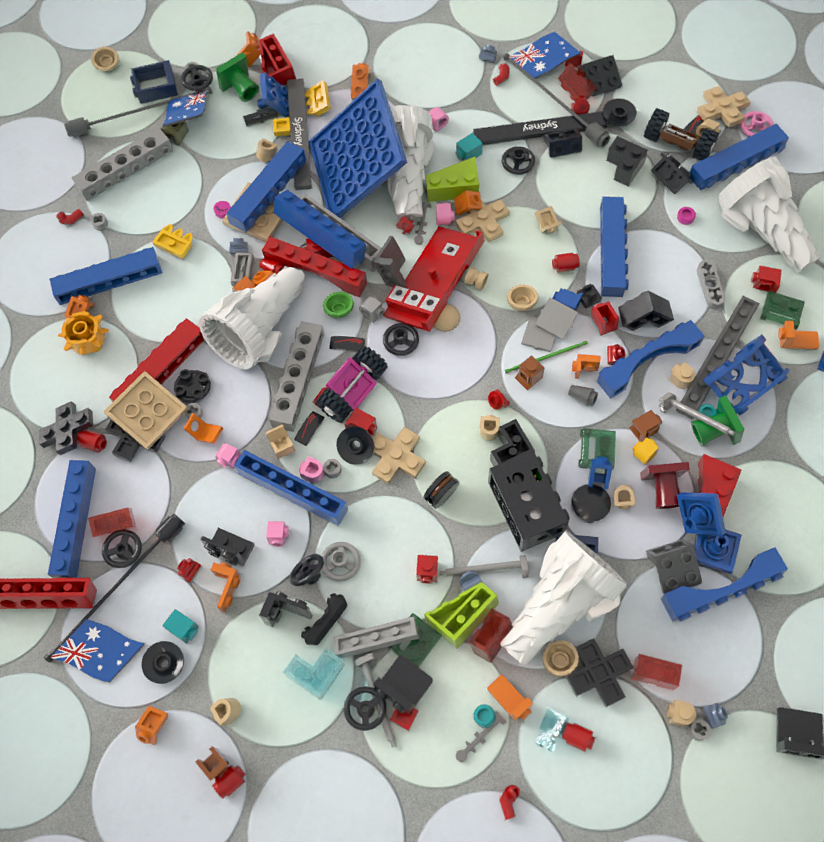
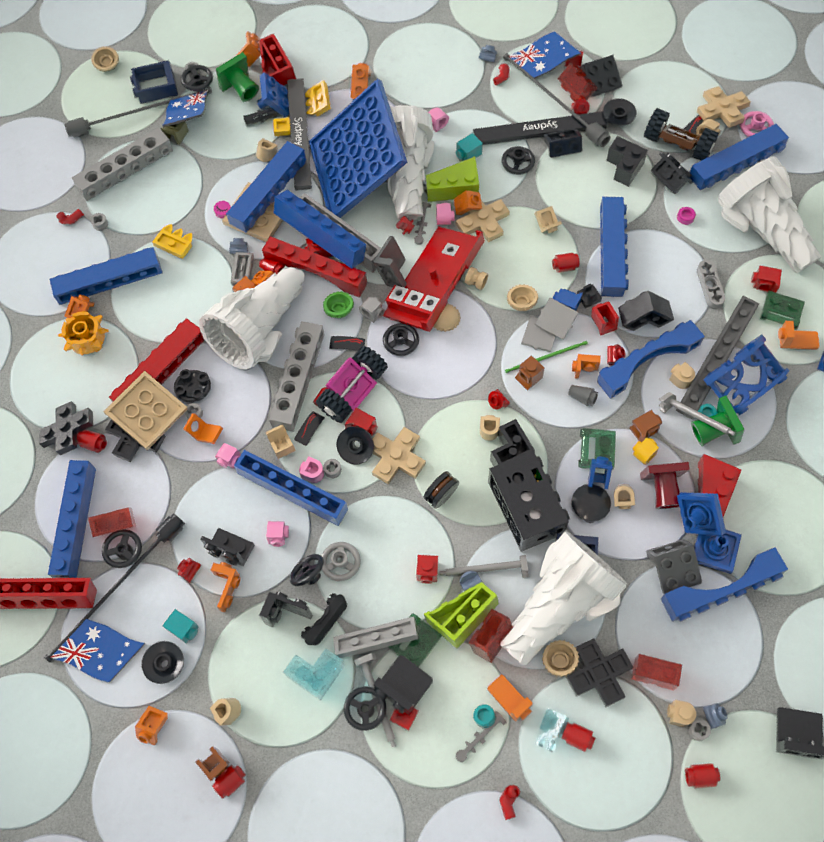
none -> red brick [685,763,721,789]

